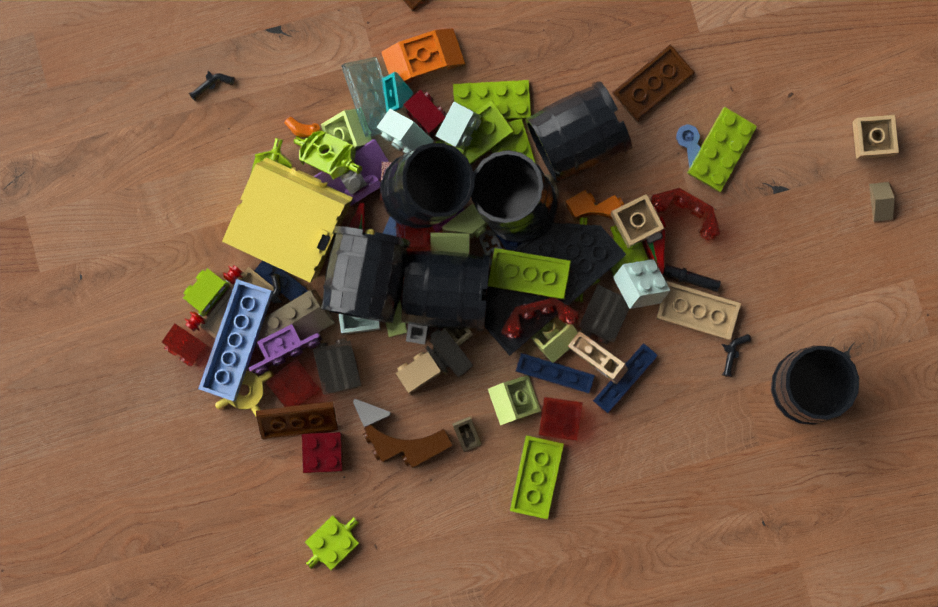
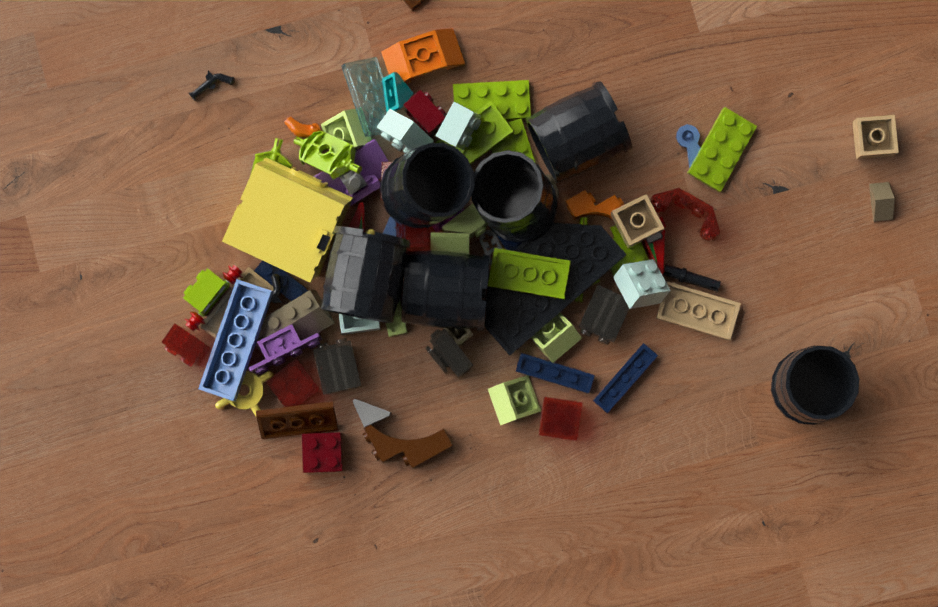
lime plate [305,515,360,571] -> none
tan brick [396,351,441,395] -> none
light grey brick [406,323,430,344] -> none
dark tan slope [452,417,481,452] -> none
clear red slope [502,298,580,339] -> none
lime plate [510,435,564,519] -> none
tan slope [568,331,628,385] -> none
reddish brown tile [612,44,695,122] -> none
black piece [721,334,752,377] -> none

